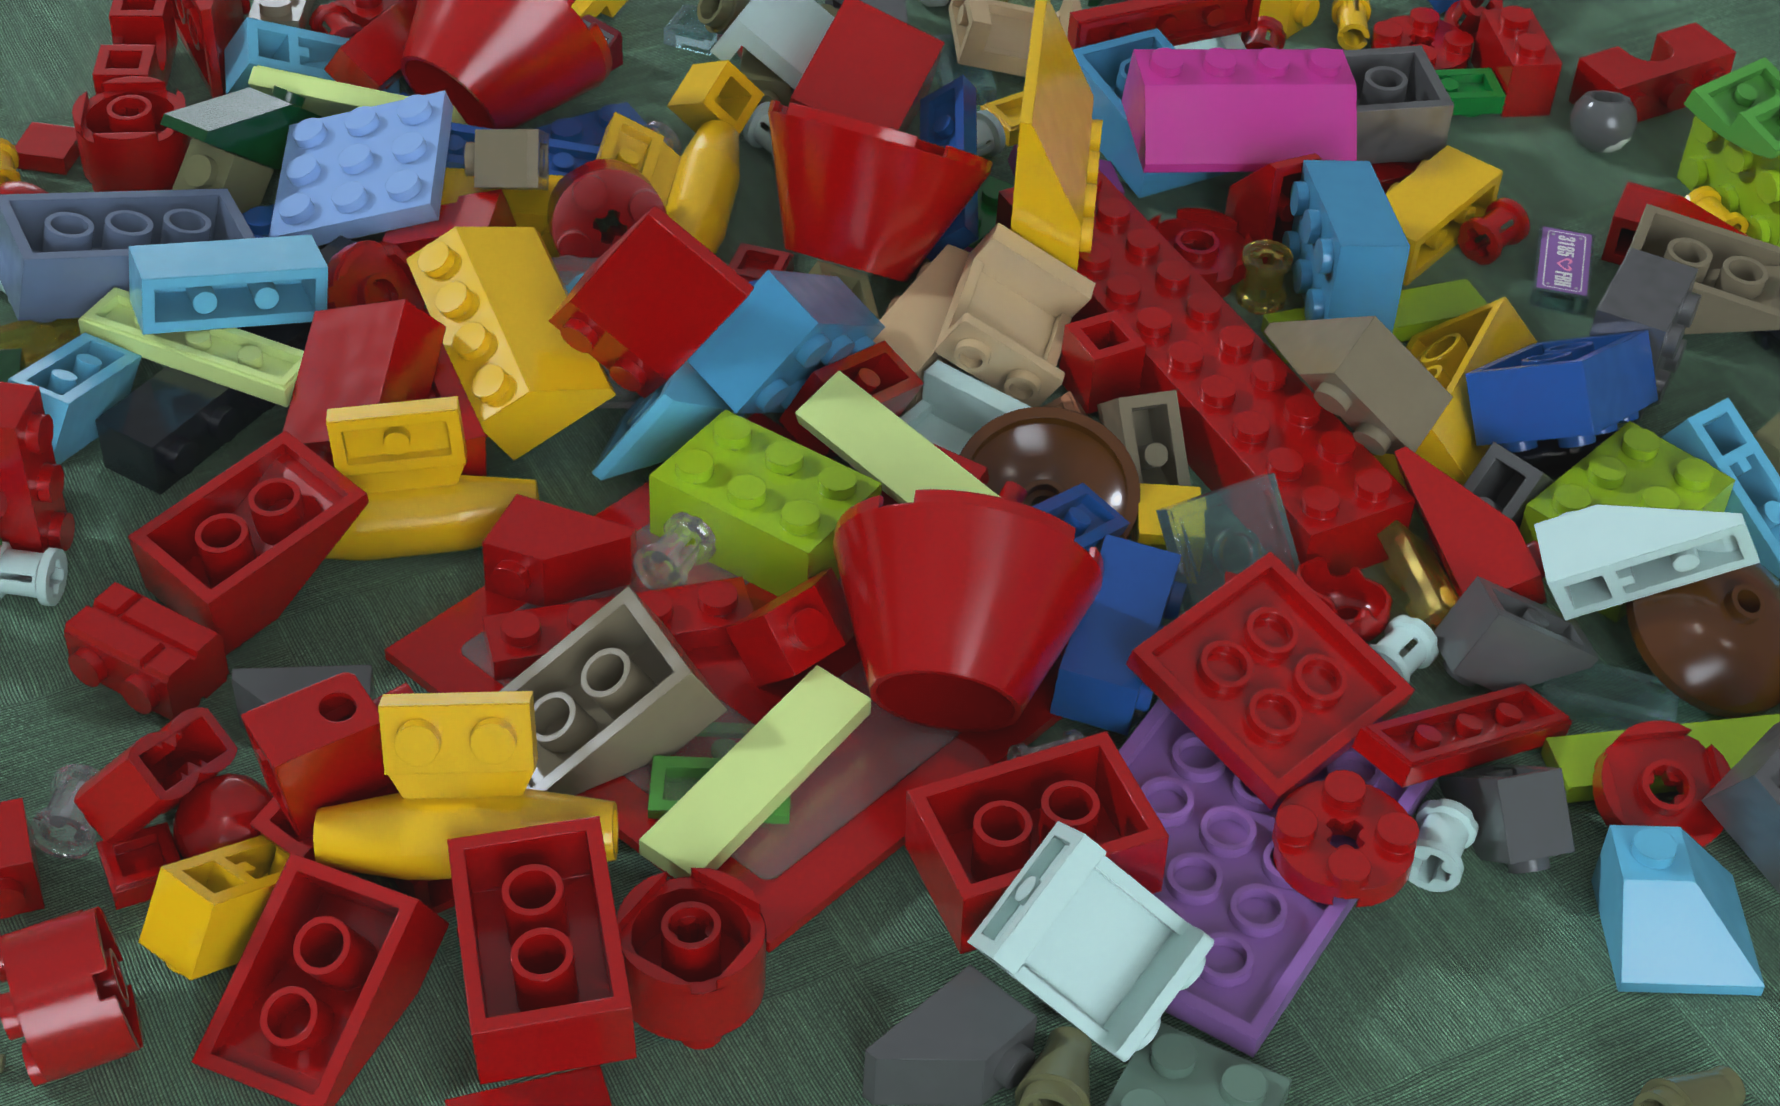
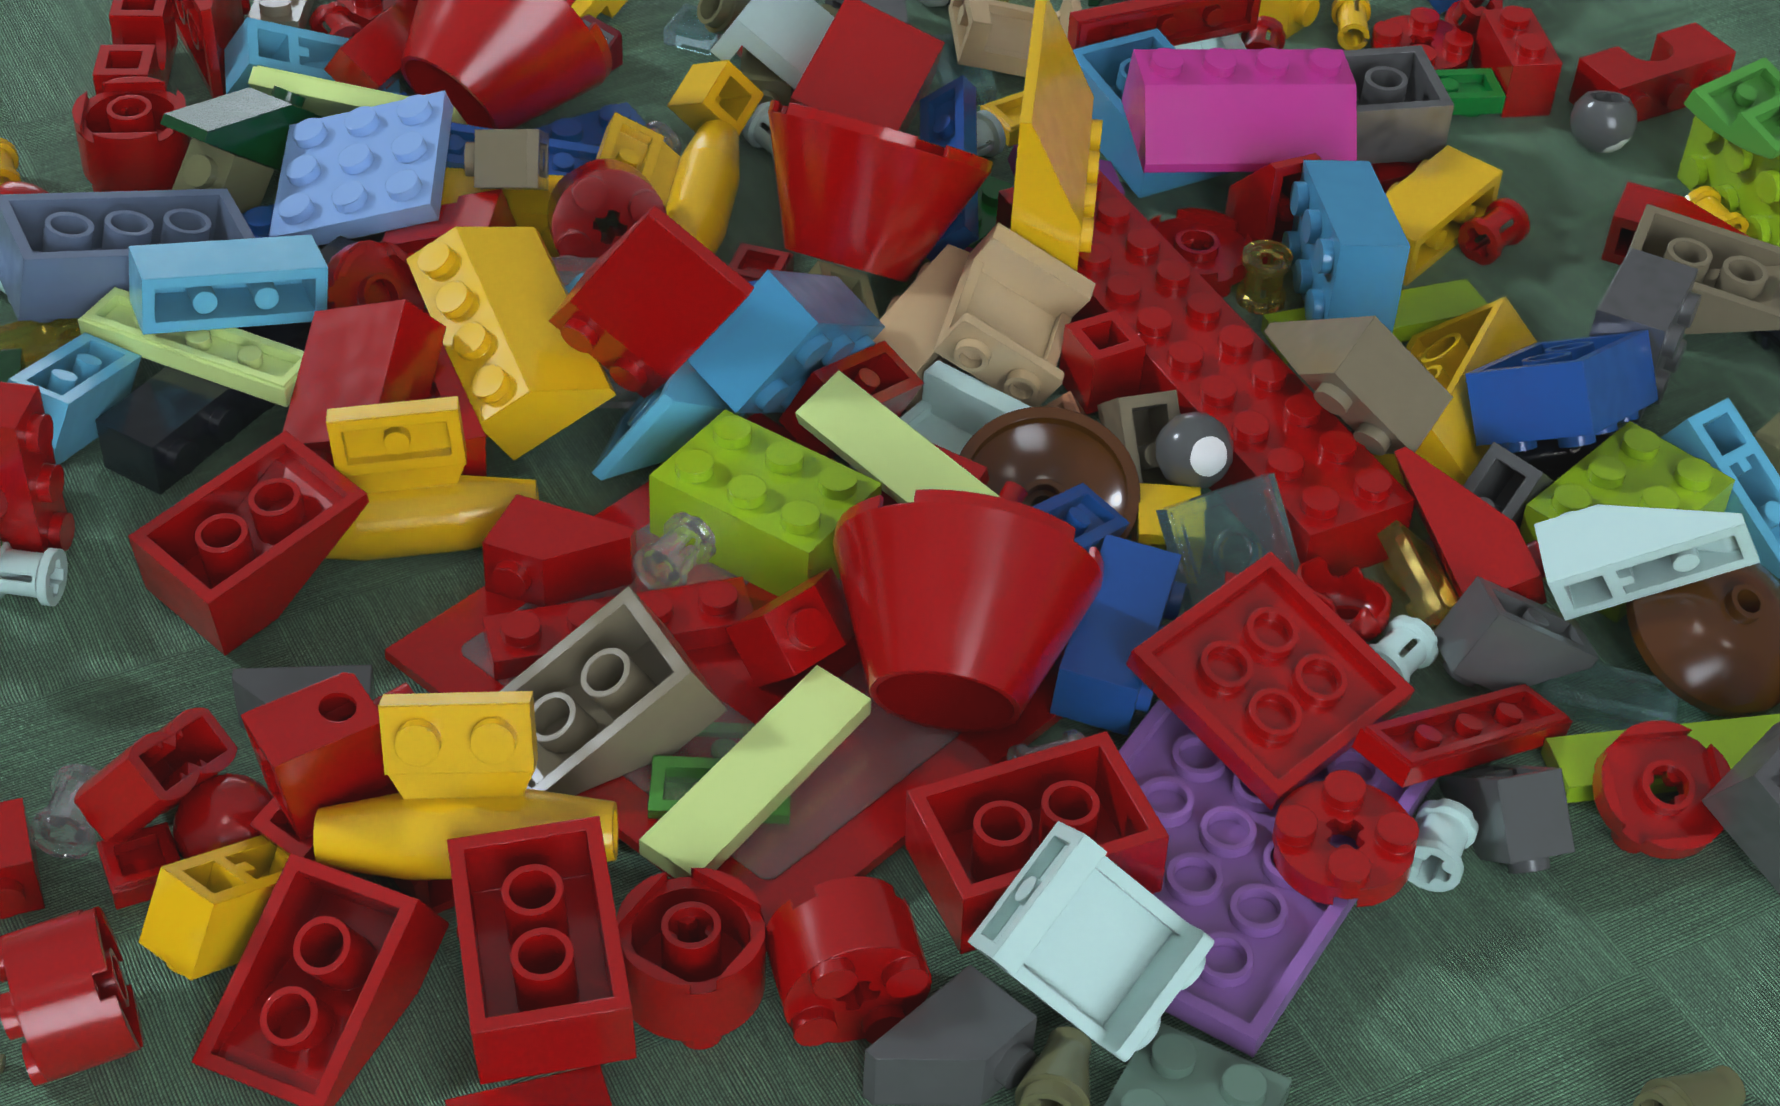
red tile [15,122,80,175] -> none
red brick [63,582,229,720] -> none
tile [1529,225,1595,314] -> none
medium azure slope [1591,825,1765,996] -> none
none -> red brick [765,876,932,1047]
none -> dark grey piece [1156,412,1233,489]

